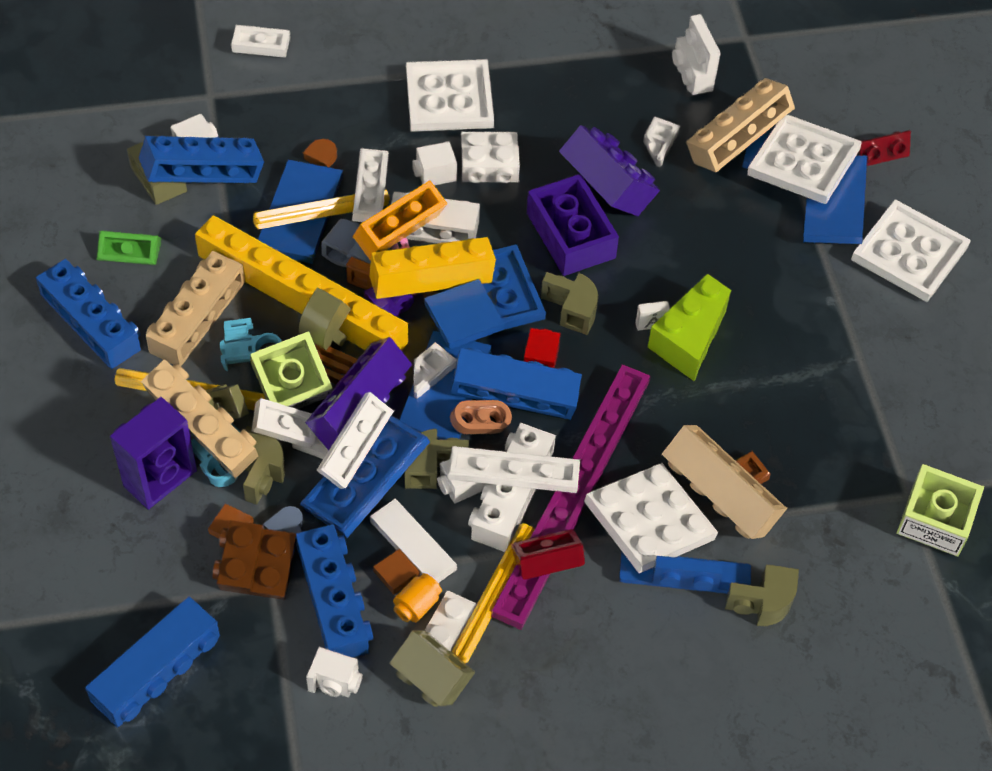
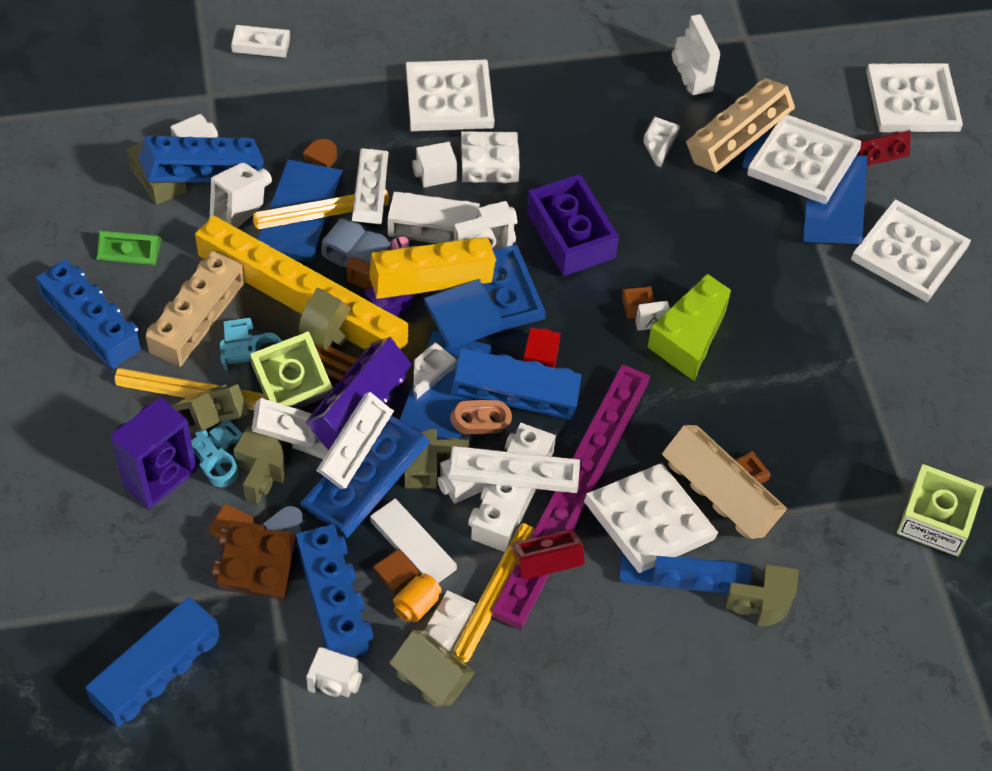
tan brick [141,359,258,479] -> none
light orange brick [353,180,448,260] -> none
olive brick [541,272,598,335] -> none
dark purple brick [559,125,660,216] -> none
none -> white torso [210,163,272,228]
none -> white plate [454,201,517,250]
none -> dark orange tile [621,286,655,319]
none -> white plate [866,64,963,132]

